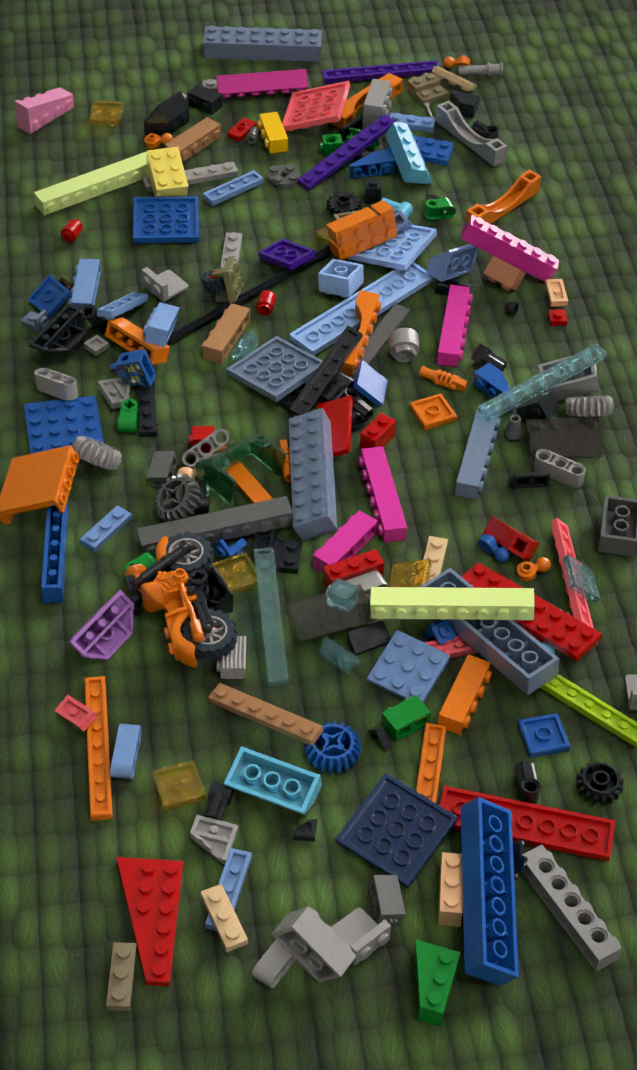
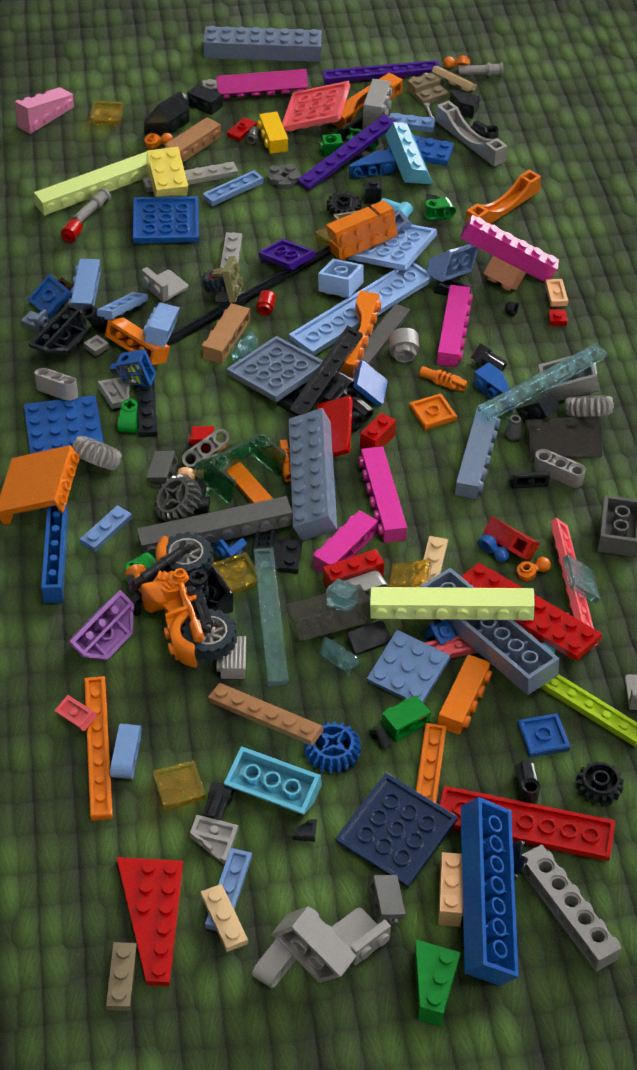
none -> light grey pin [72,188,111,223]

